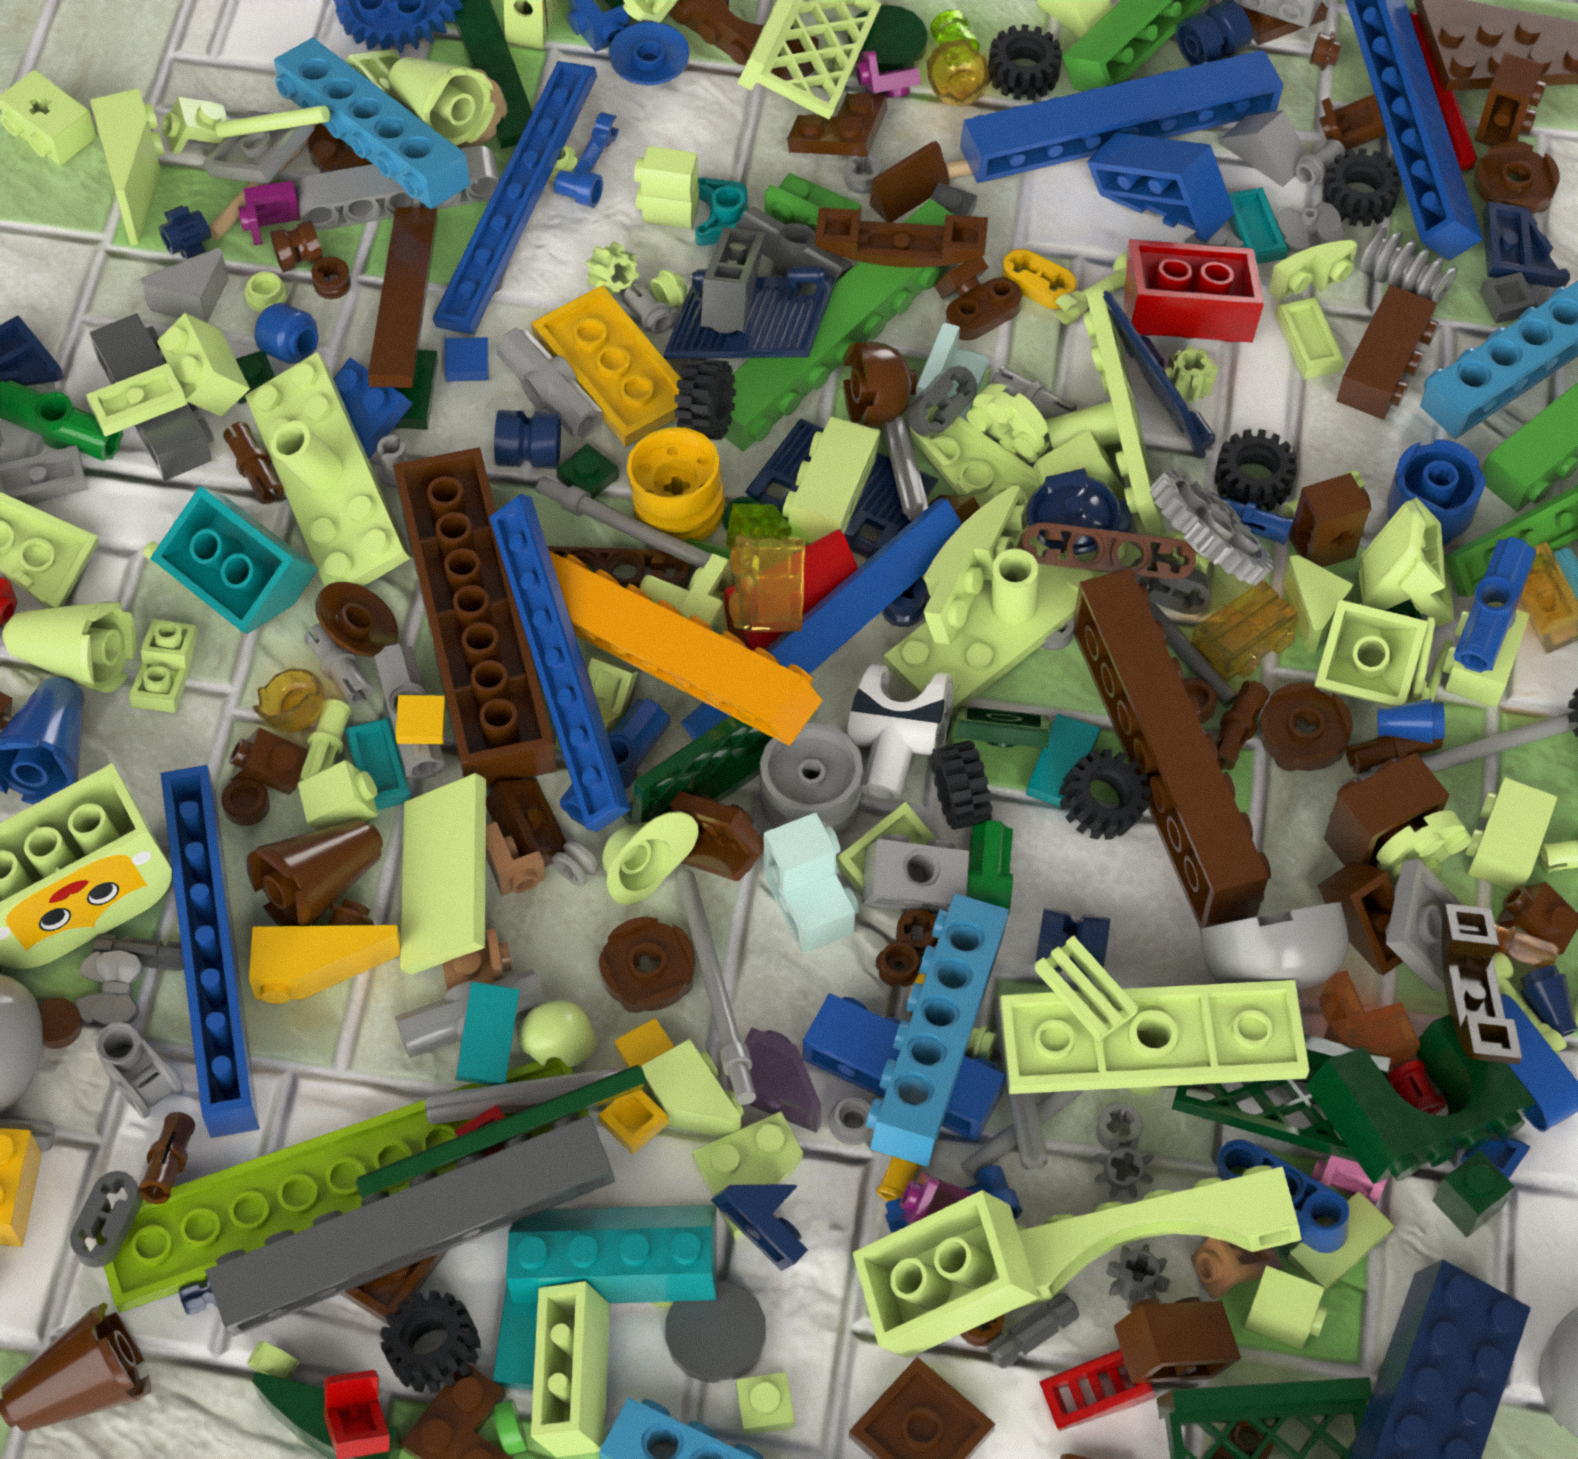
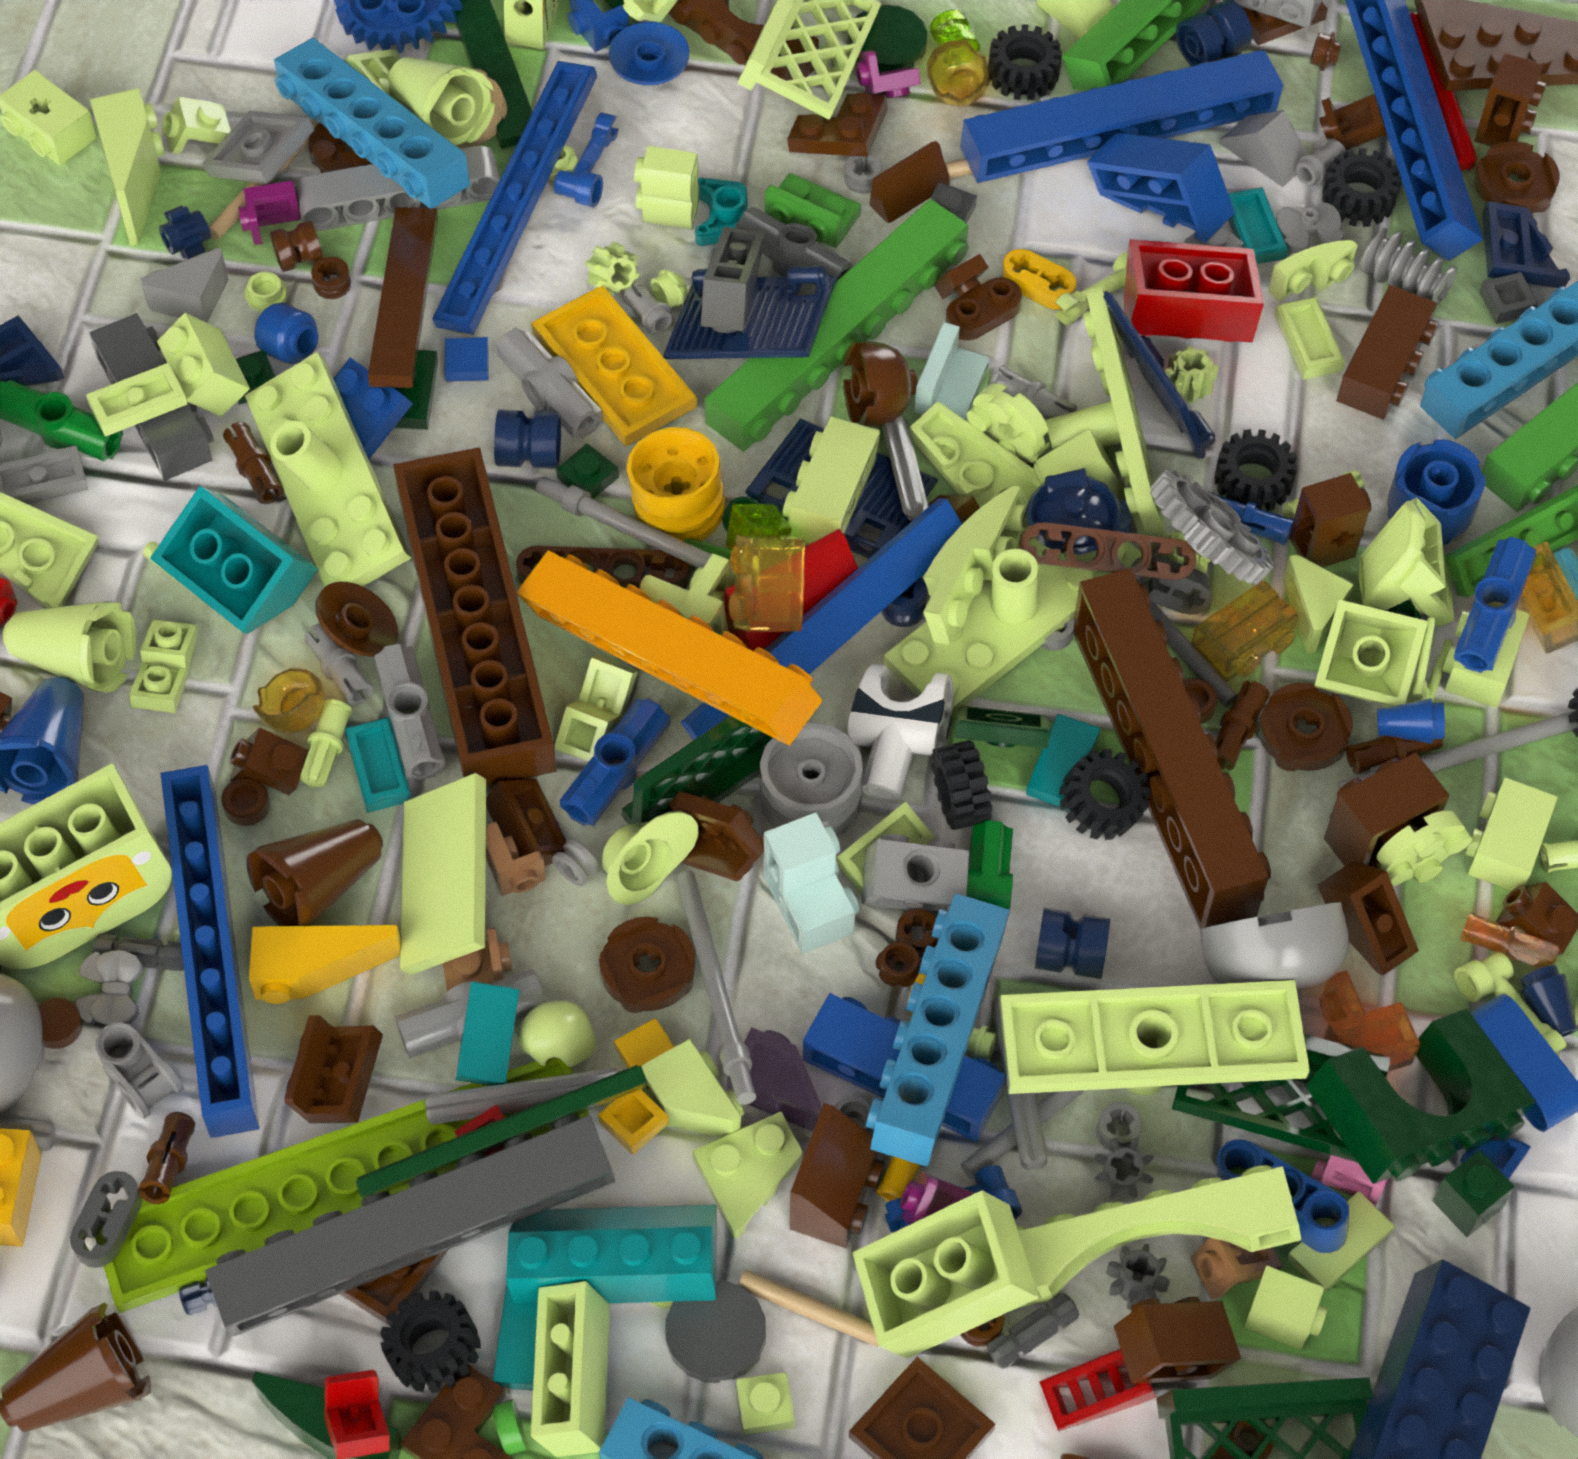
yellowish green bar [215,105,330,138] -> none
yellowish green axle [247,1341,299,1380] -> none
yellowish green brick [297,760,379,830] -> none
reddish brown plate [328,899,374,926] -> none
light grey pin [377,435,409,488] -> none
yellow tile [396,695,446,744] -> none
blue tile [489,494,631,832] -> none
black tyre [675,358,736,440] -> none
dark blue slope [710,1184,808,1271] -> none
reddish brown slope [815,208,988,268] -> none
dark grey beam [908,366,977,437] -> none
yellowish green tile [1035,936,1138,1042] -> none
light grey plate [1386,859,1463,991] -> none
red bush [1386,1060,1447,1115] -> none
dark brown slope [1442,903,1522,1065] -> none
none -> reddish brown bracket [284,1015,383,1123]
none -> tan bar [738,1269,878,1347]
none -> reddish brown slope [790,1103,885,1248]

